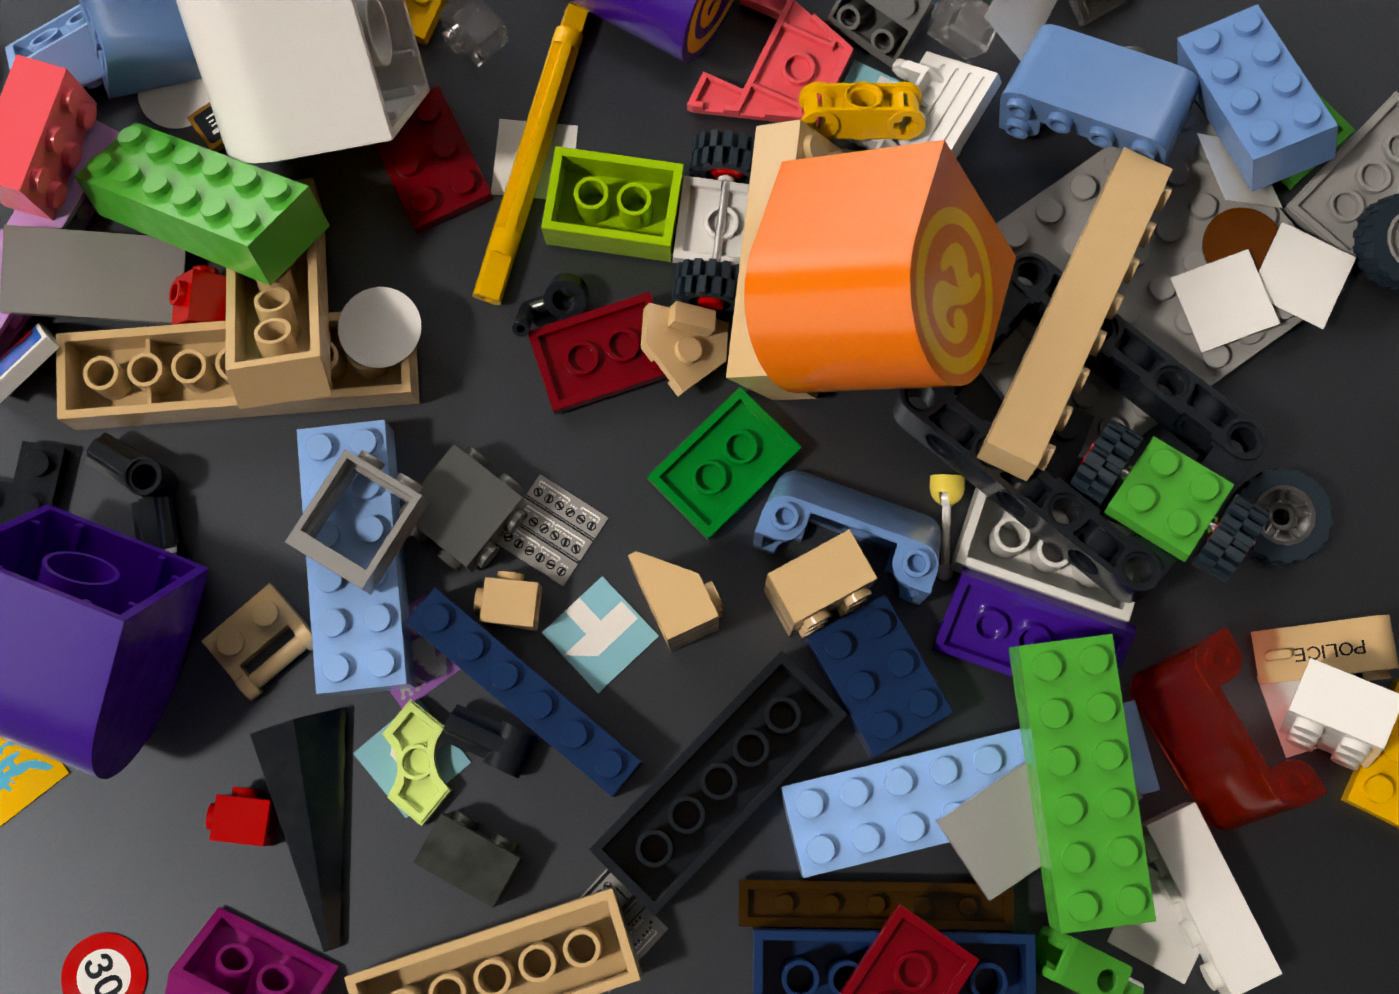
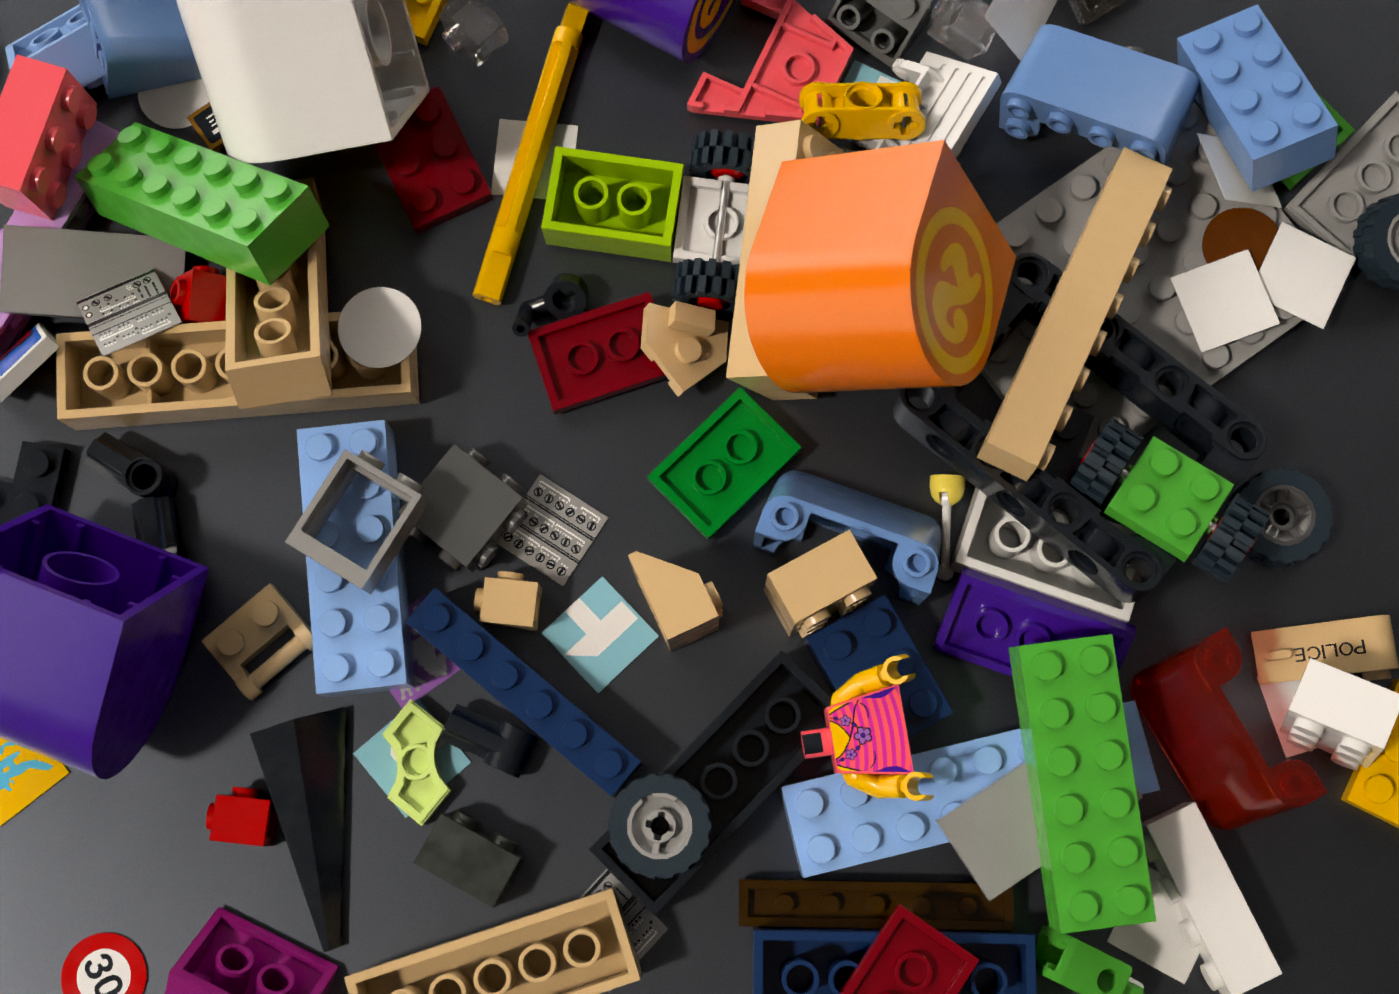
none -> light grey sticker [76,268,182,357]
none -> black wheel [608,774,711,879]
none -> torso [801,654,934,801]

